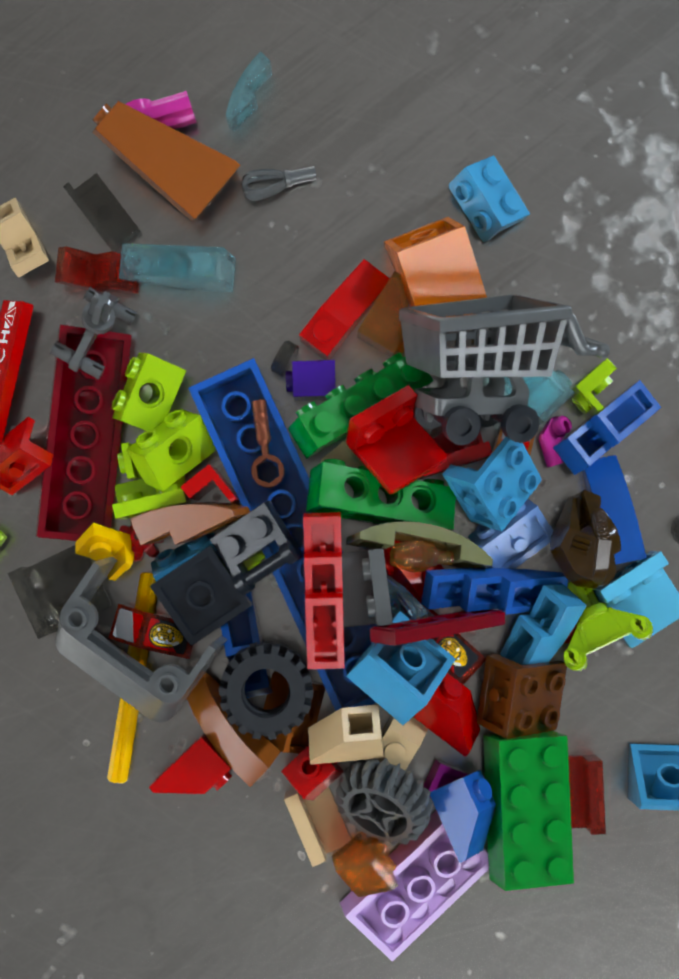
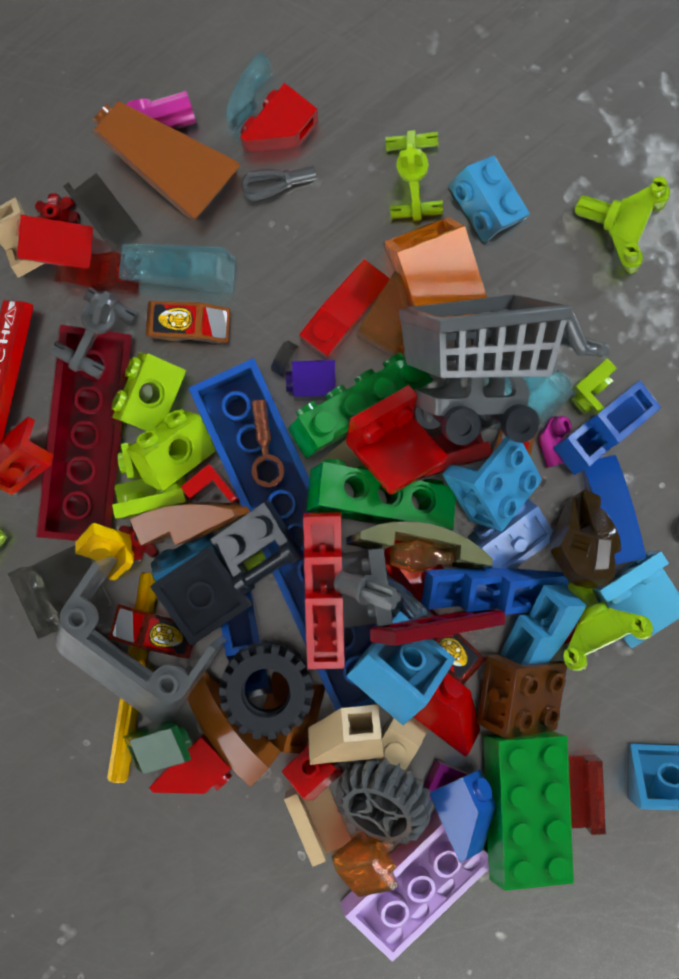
none -> red panel [16,215,93,269]
none -> red plant [35,193,80,223]
none -> slope [123,721,192,774]
none -> slope [146,301,230,344]
none -> red slope [240,83,318,152]
none -> dark grey axle [334,570,401,610]
none -> lime axle [385,130,444,221]
none -> lime axle [575,176,670,274]

